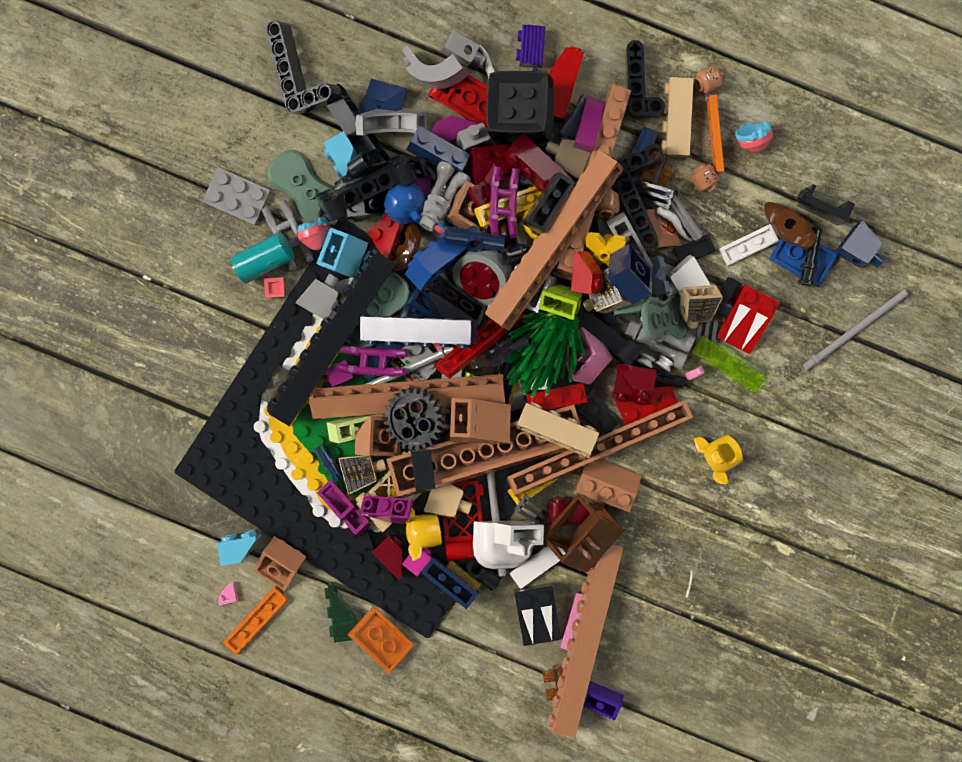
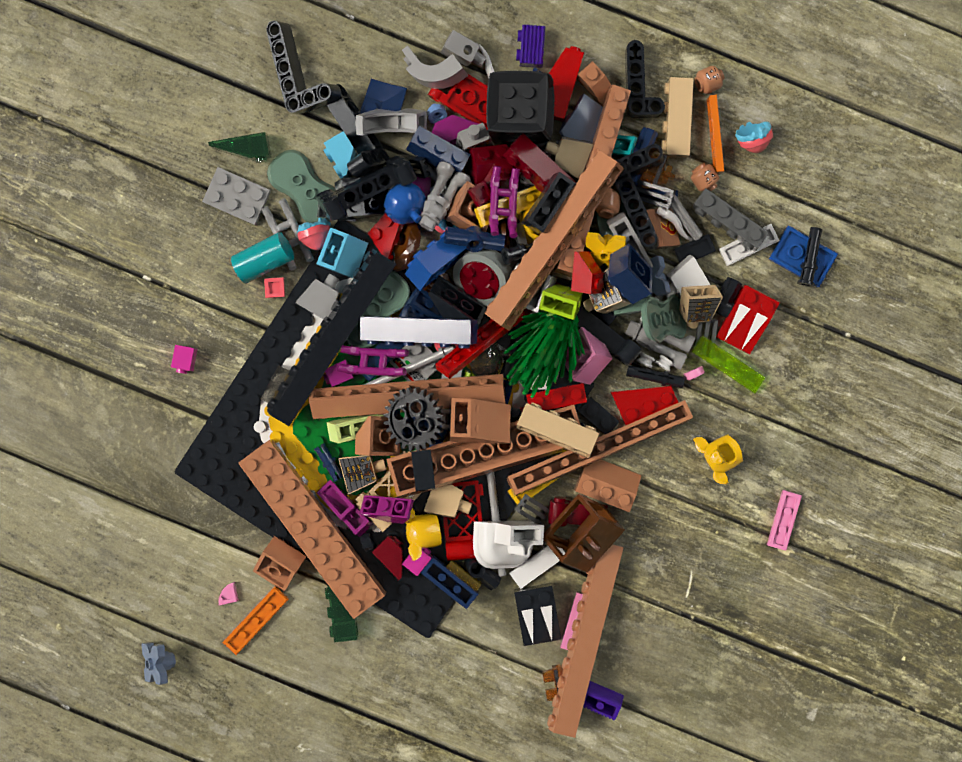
medium azure slope [217,530,262,566] -> none
orange tile [348,606,414,674] -> none
black piece [485,337,533,367] -> none
magenta slope [573,96,605,153] -> none
dark red slope [612,364,657,405] -> none
reddish brown piece [764,202,817,249] -> none
black panel [796,184,855,226] -> none
light grey bar [802,289,908,371] -> none
torso [834,221,884,268] -> none
none -> sand blue plant [142,642,176,685]
none -> dark pink brick [171,345,198,374]
none -> clear green slope [208,132,272,163]
none -> nougat brick [238,439,386,619]
none -> medium blue tile [427,103,447,124]
none -> nougat slope [577,61,612,107]
none -> teal slope [612,135,637,158]
none -> dark grey brick [693,188,769,252]
none -> bright pink tile [767,490,802,551]

